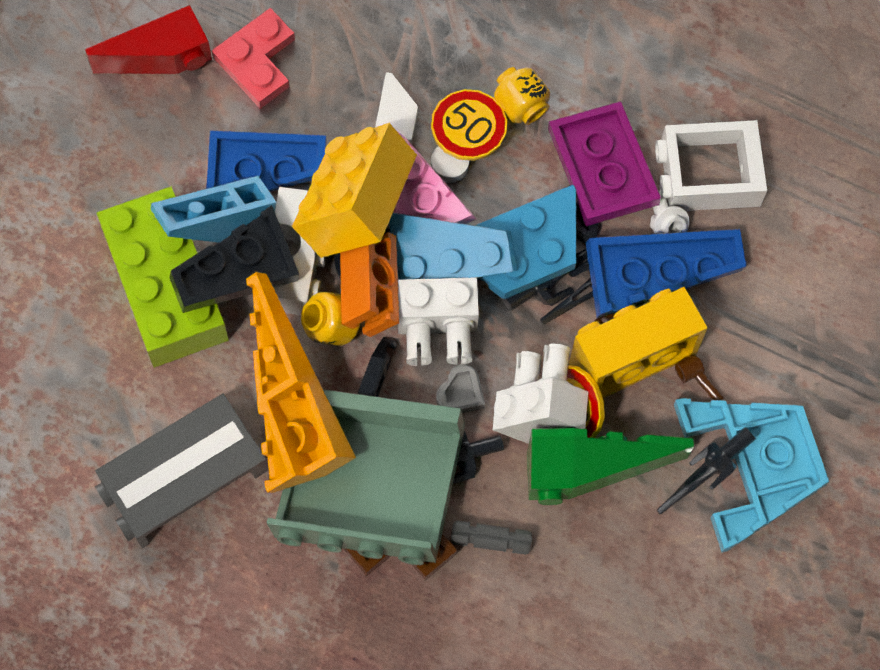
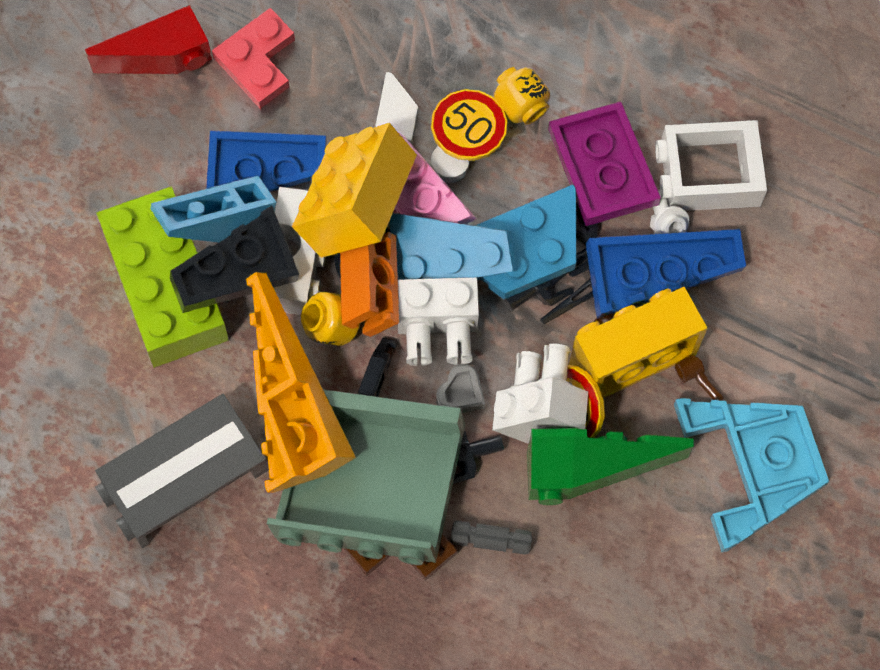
black piece [657,427,756,514] -> none

